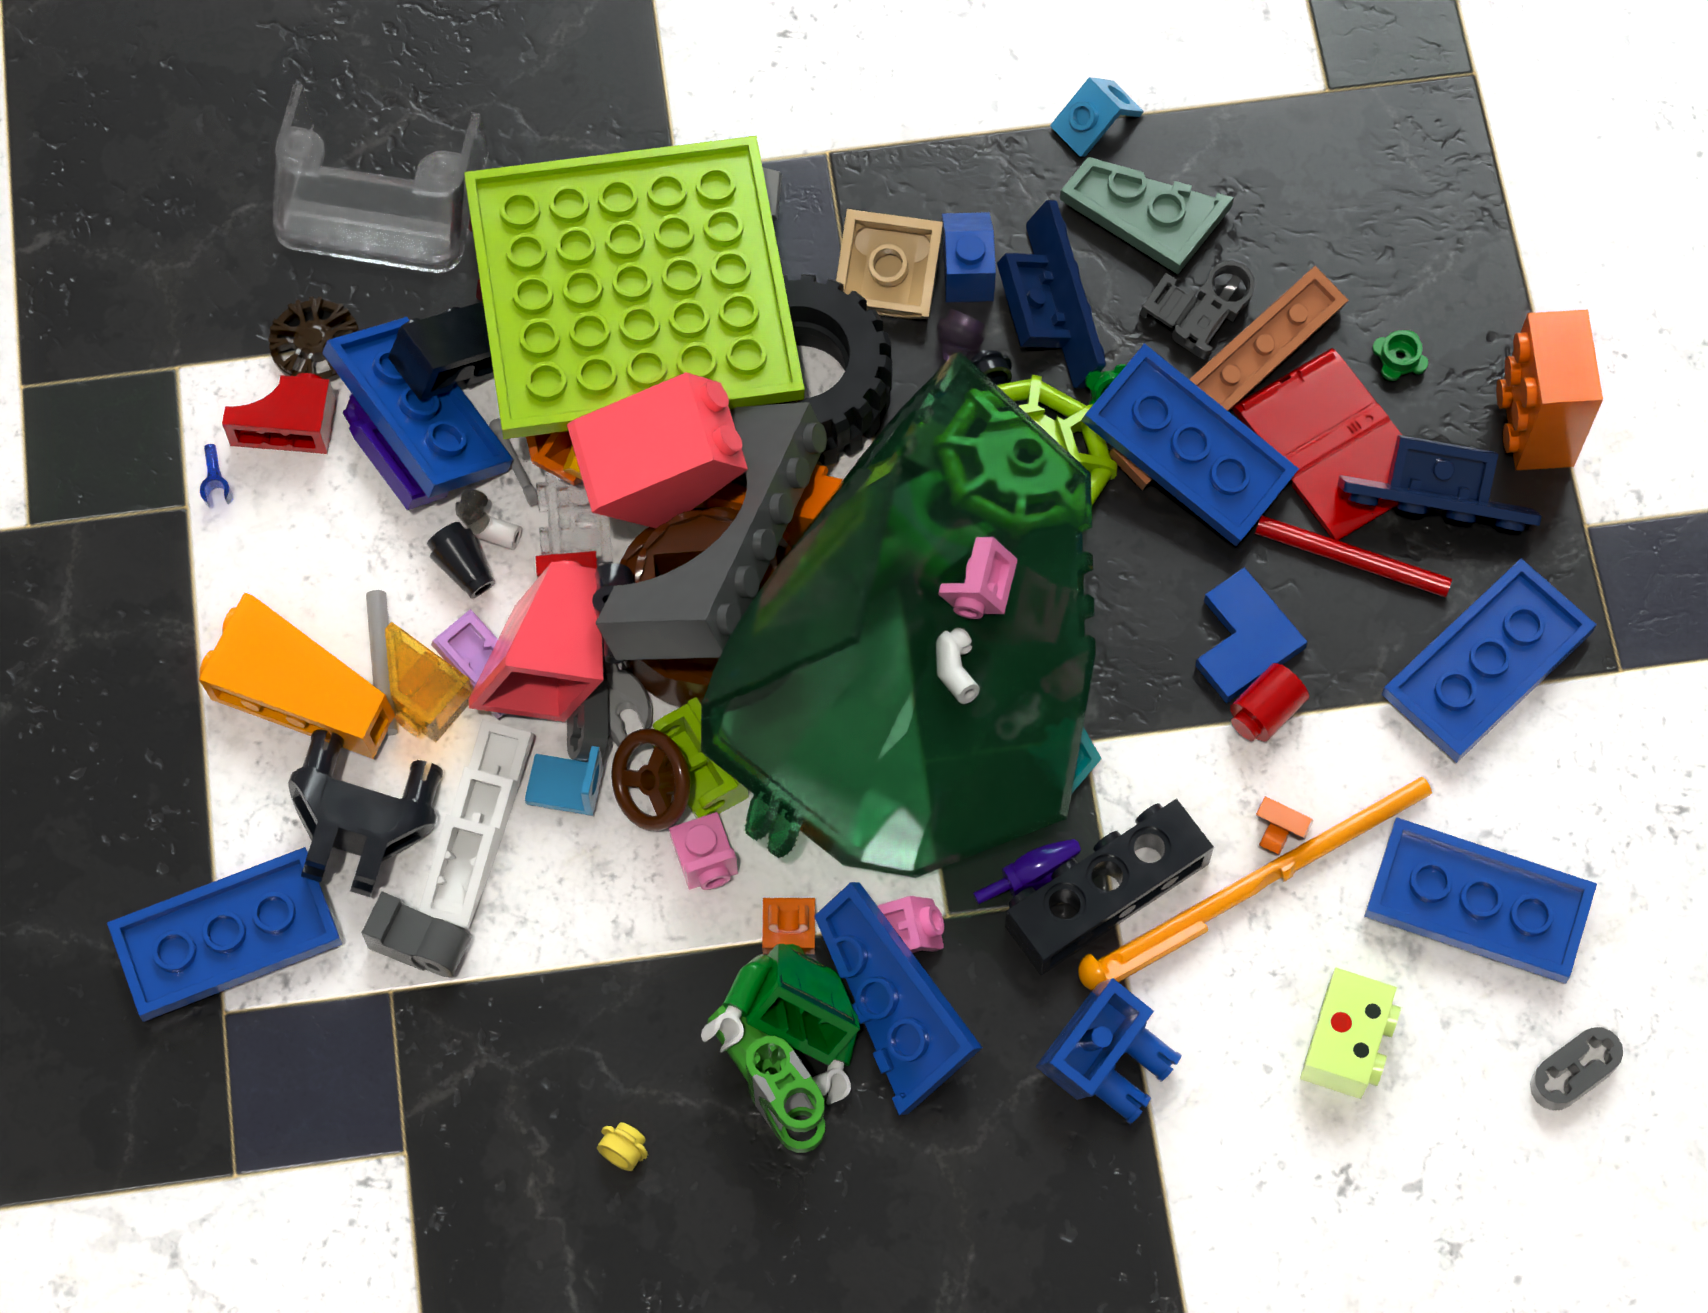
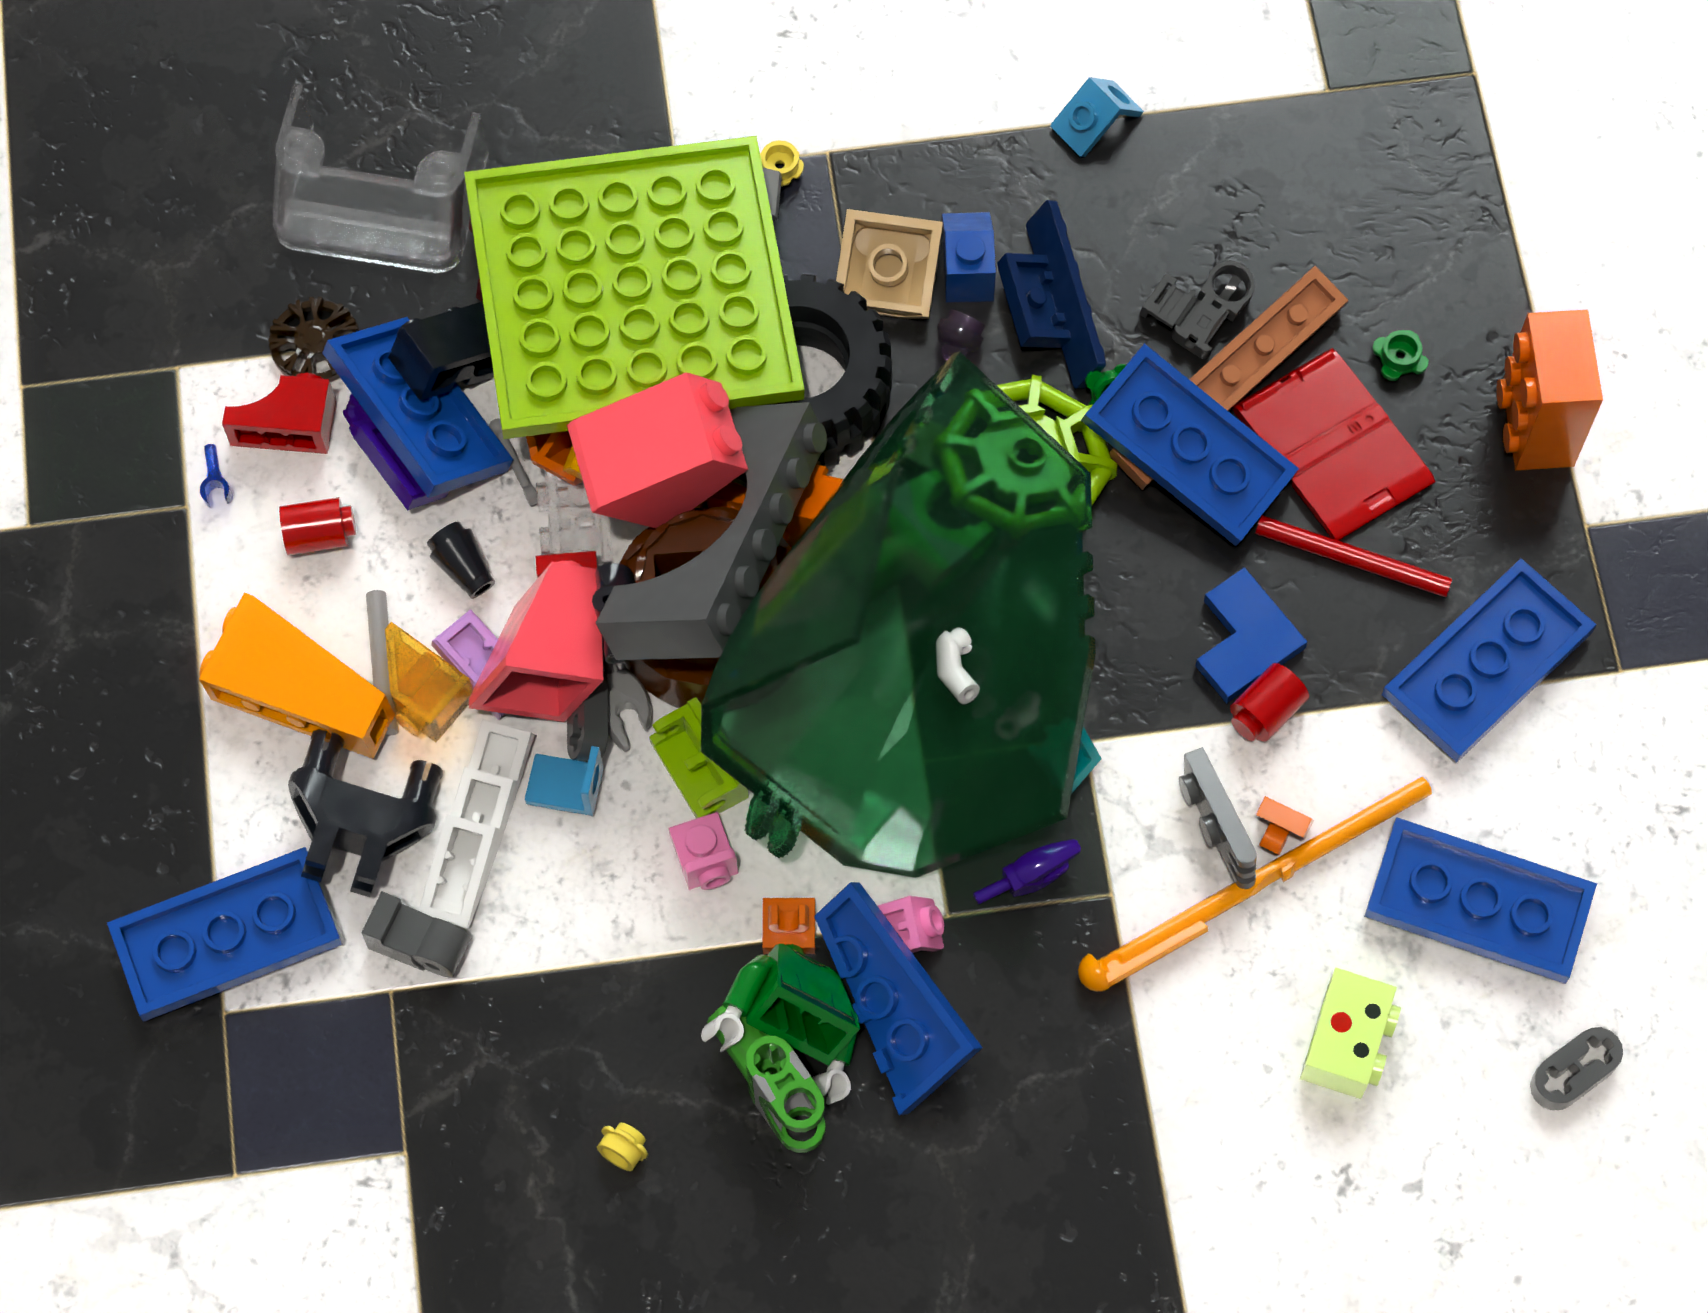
arm [455,488,522,550] -> none
reddish brown piece [611,728,690,831] -> none
bright pink bracket [938,537,1018,619] -> none
black plate [965,350,1012,387] -> none
black brick [1005,798,1214,976] -> none
blue brick [1035,978,1182,1124] -> none
sand green wing [1060,157,1234,274] -> none
dark blue bracket [1338,435,1542,531] -> none
none -> red brick [279,497,356,555]
none -> light yellow plate [760,140,804,187]
none -> hinge [1179,747,1257,889]

